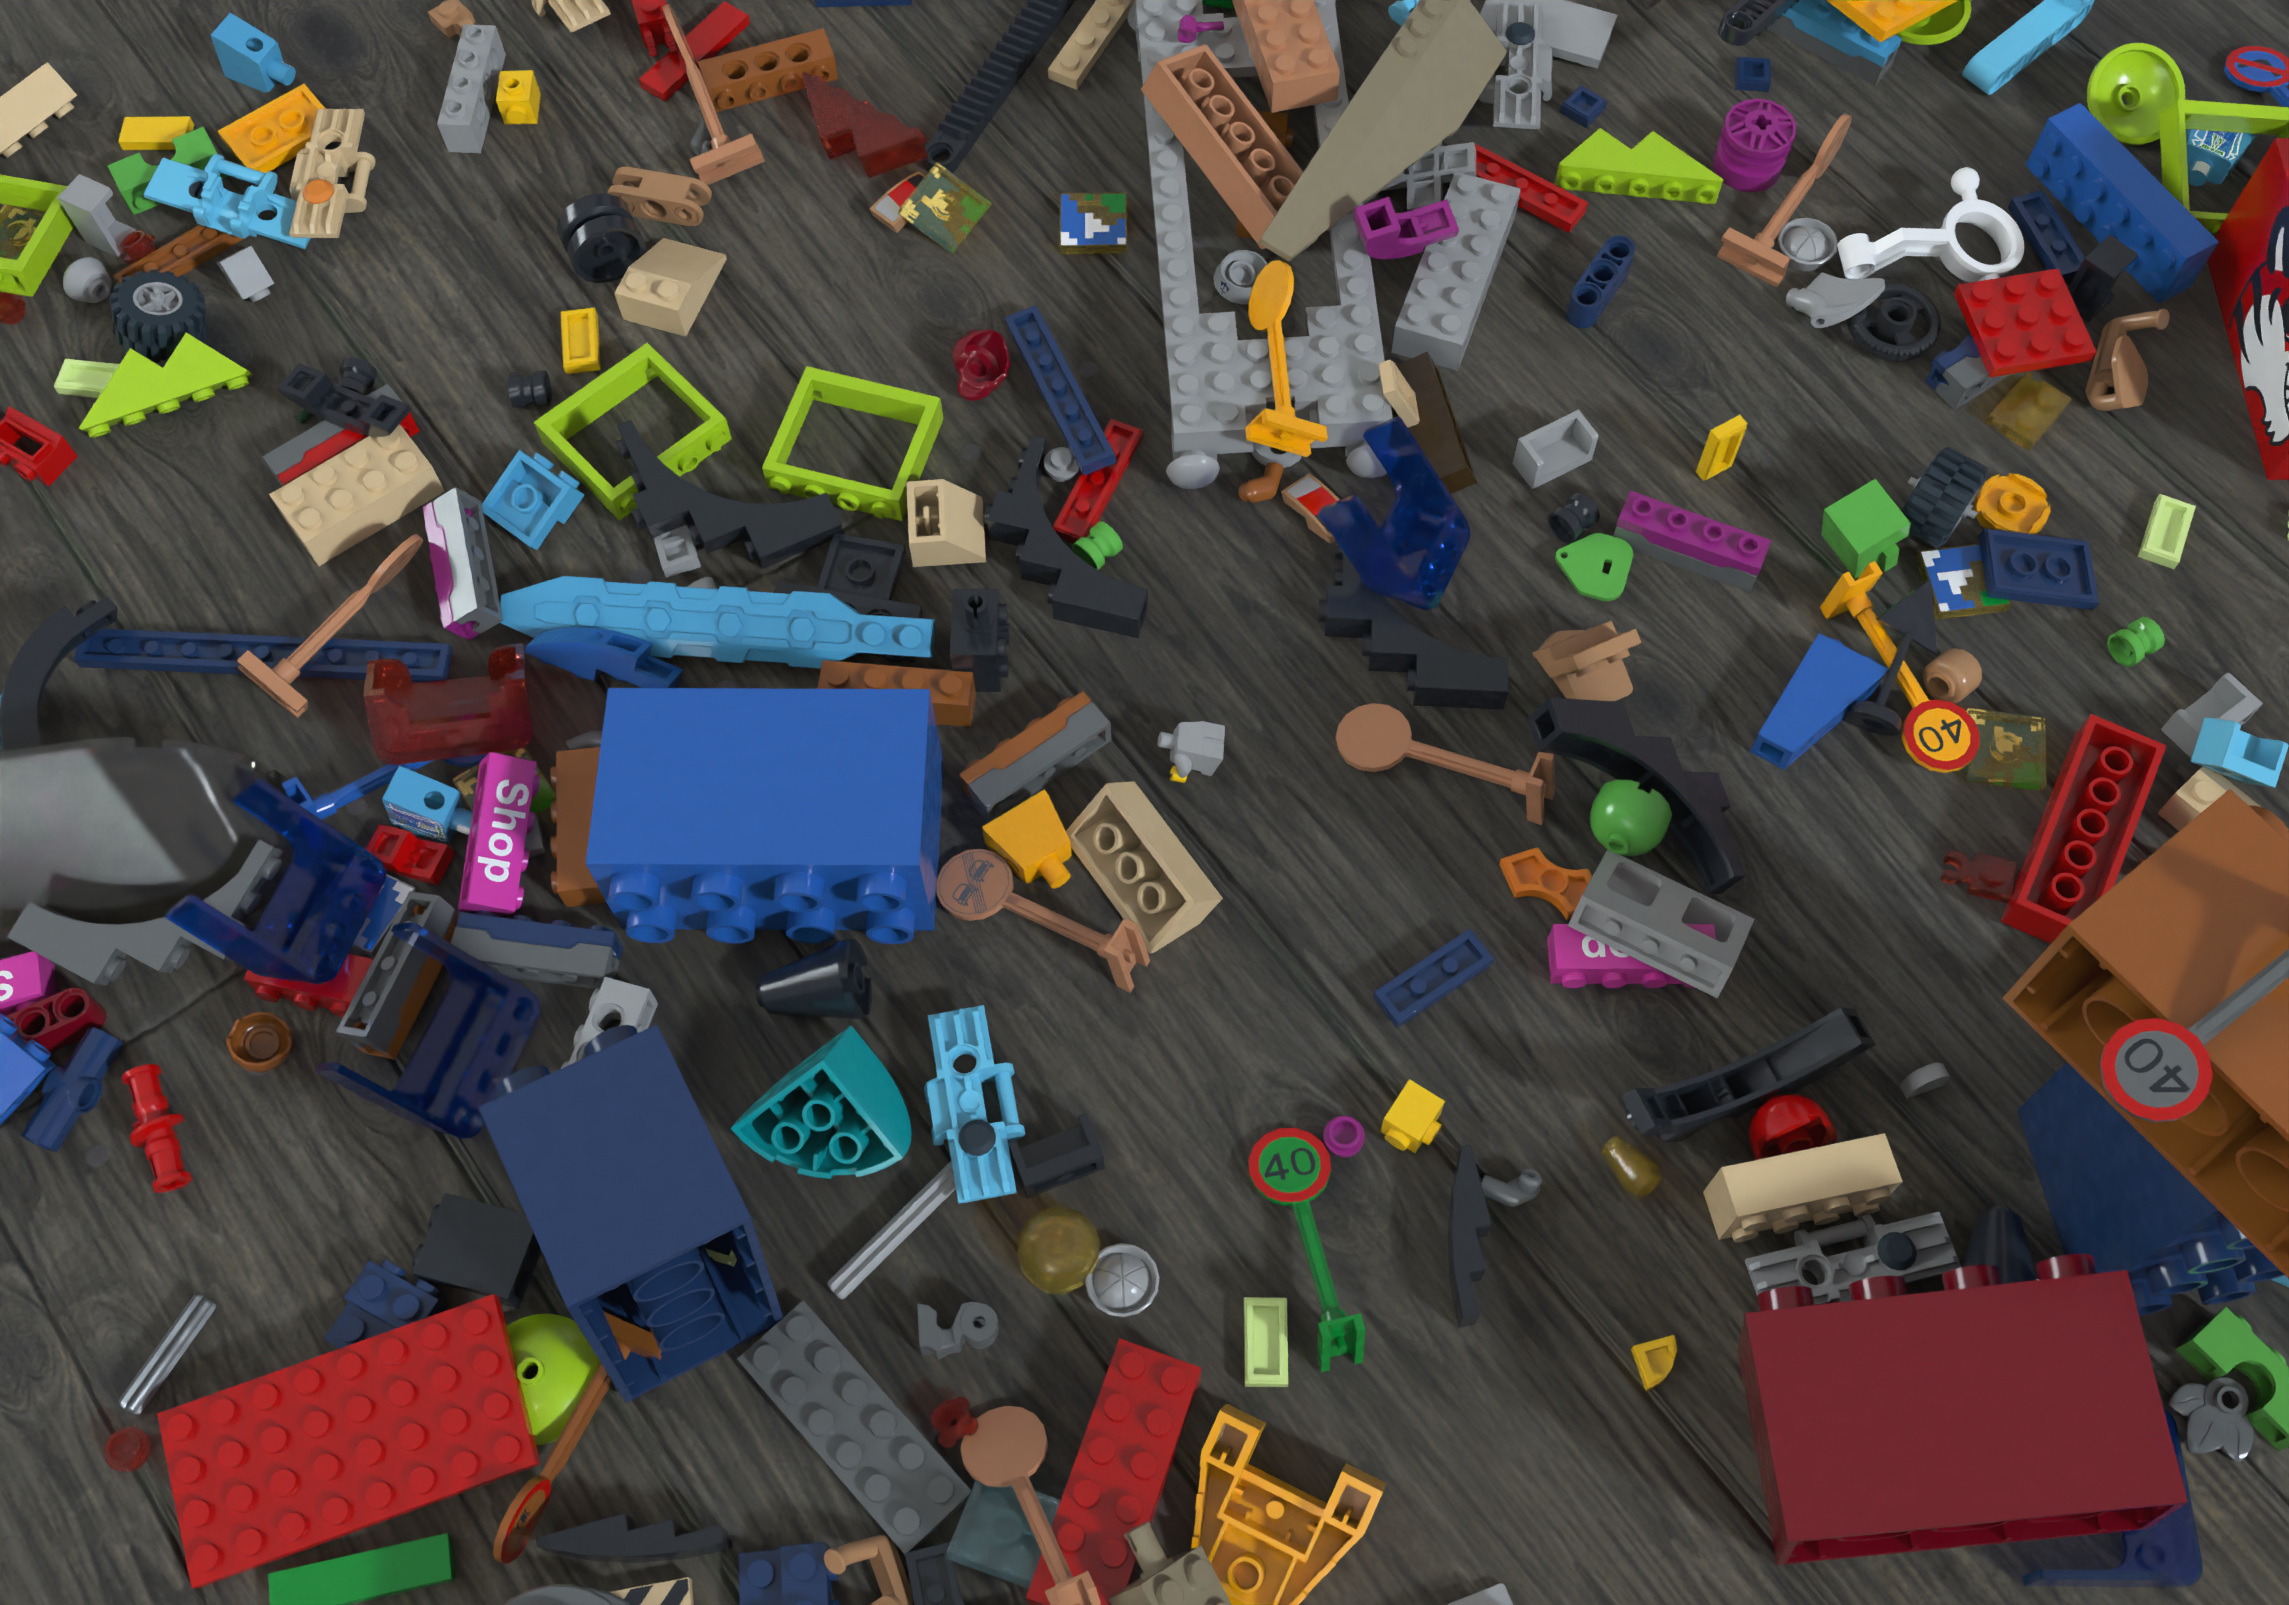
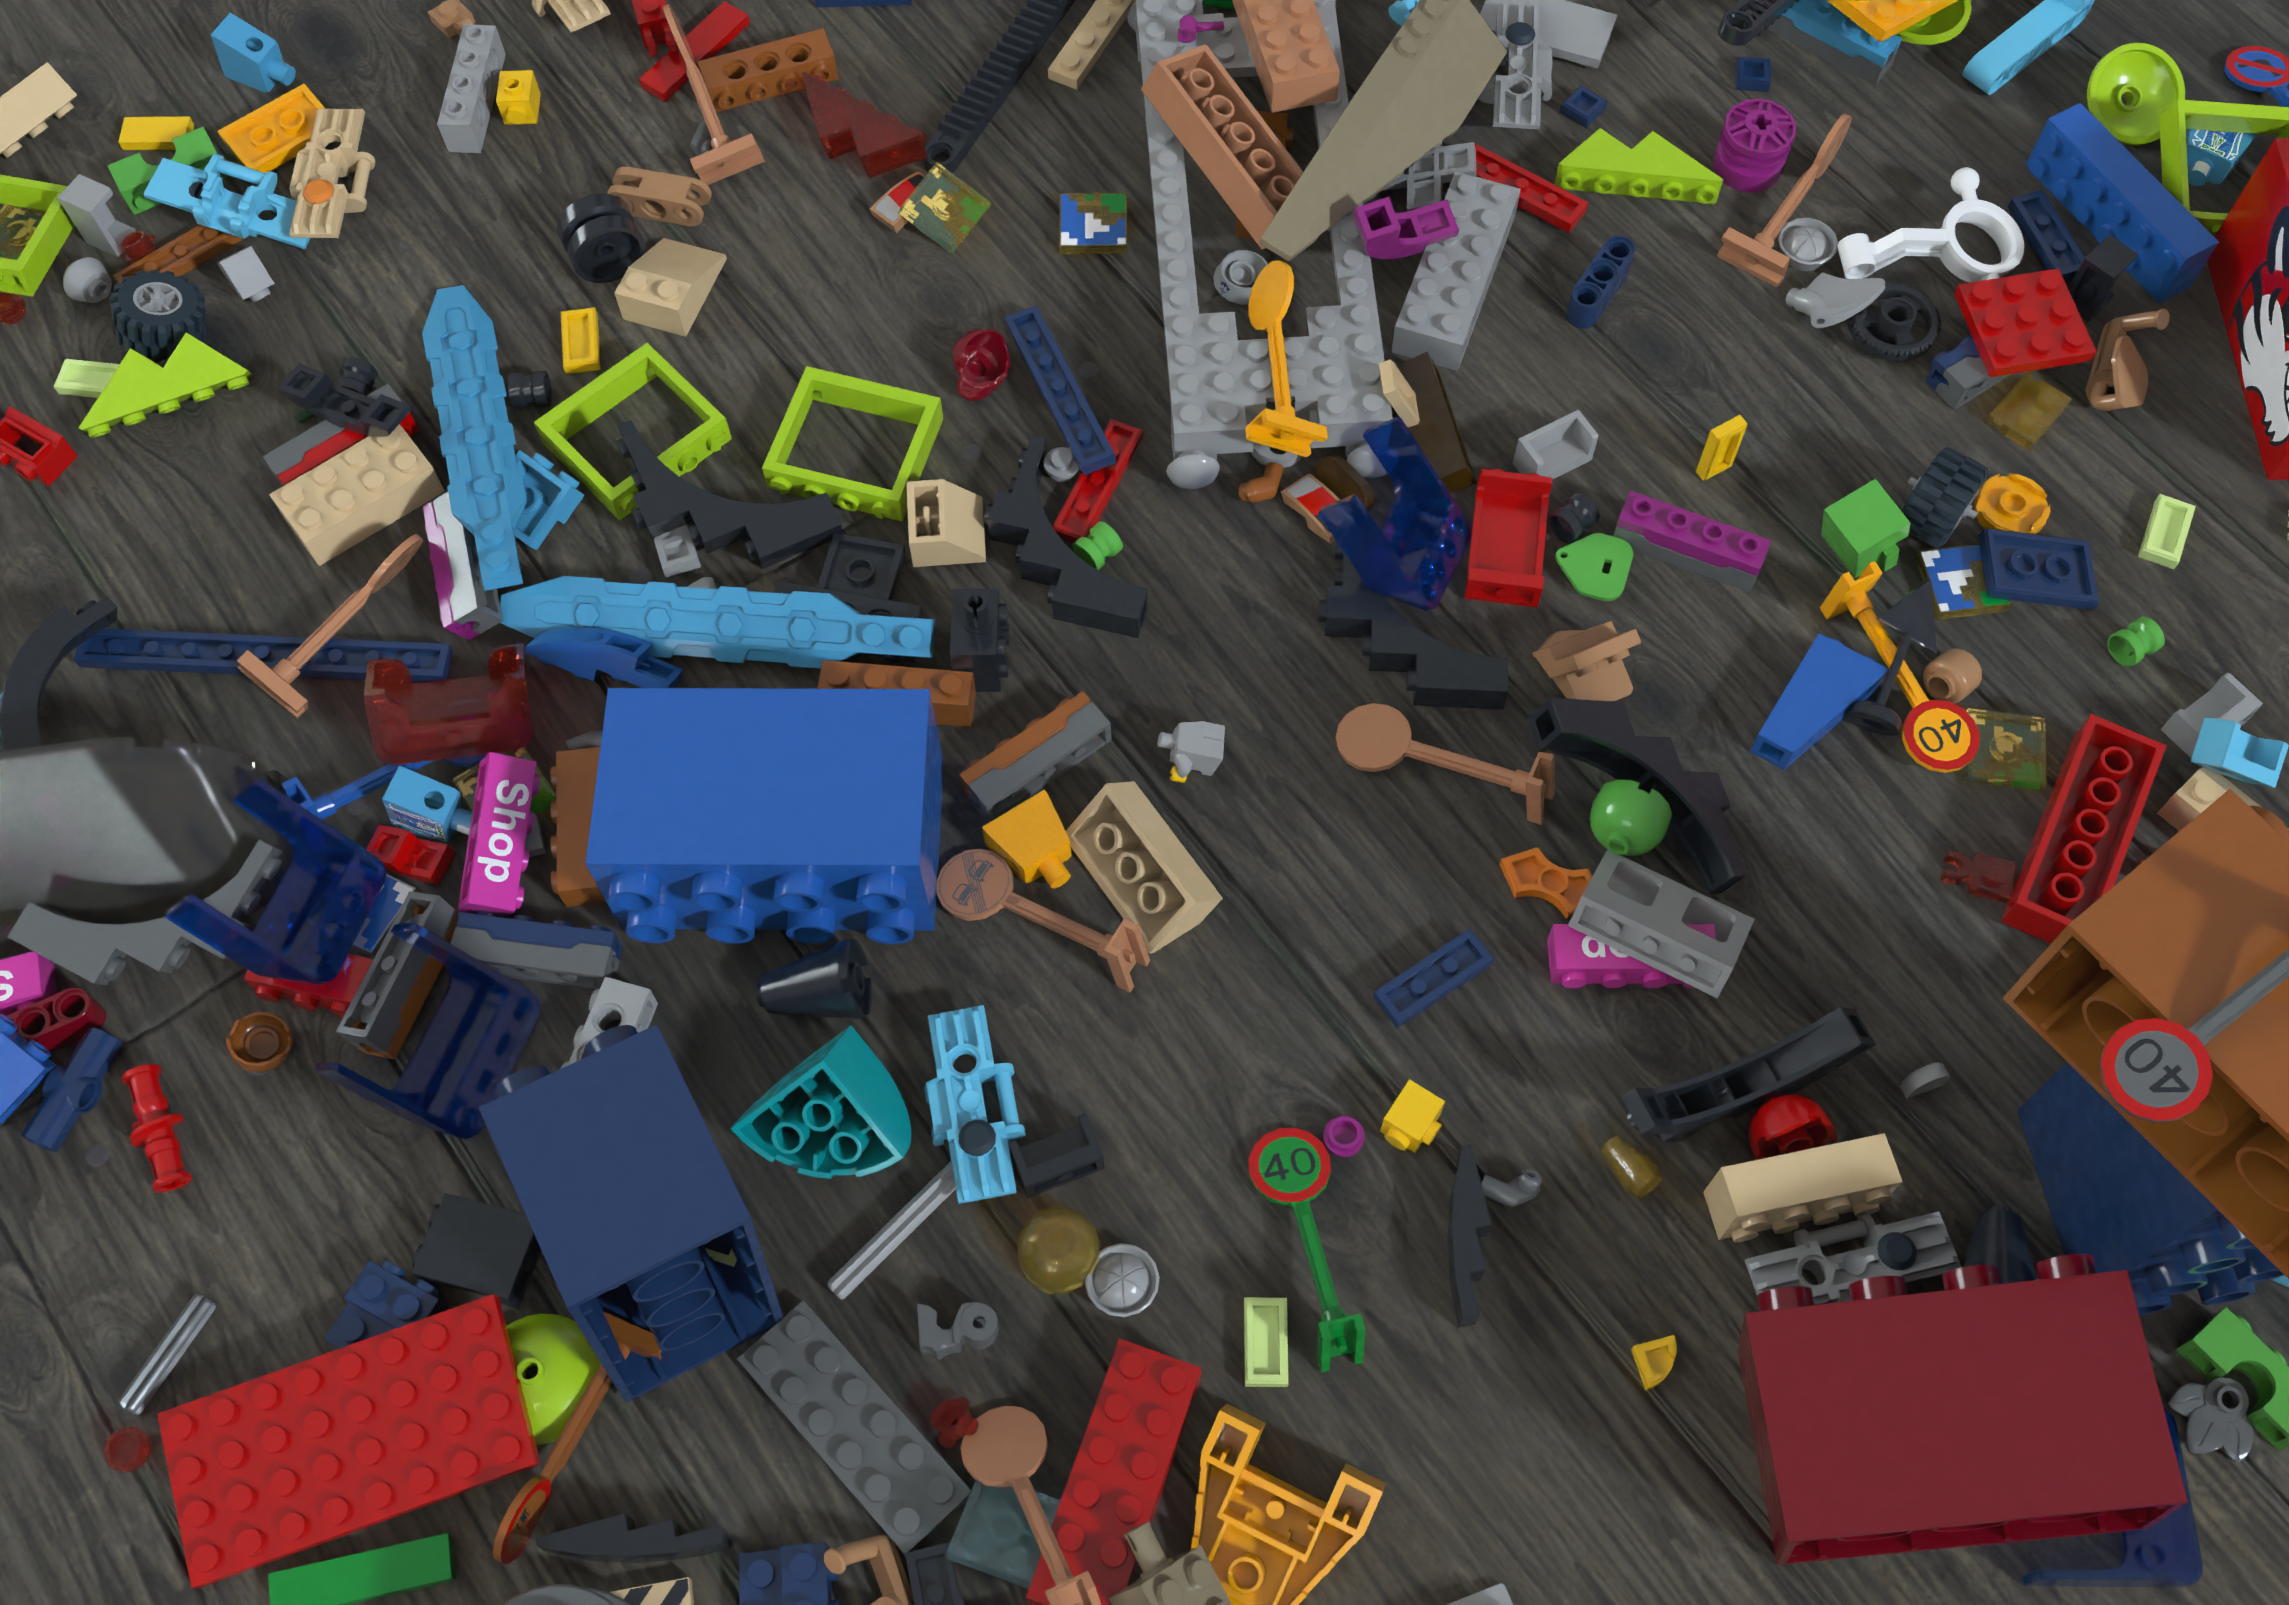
none -> dark azure plate [422,285,527,591]
none -> dark brown tile [1315,455,1374,516]
none -> red panel [1464,469,1553,608]

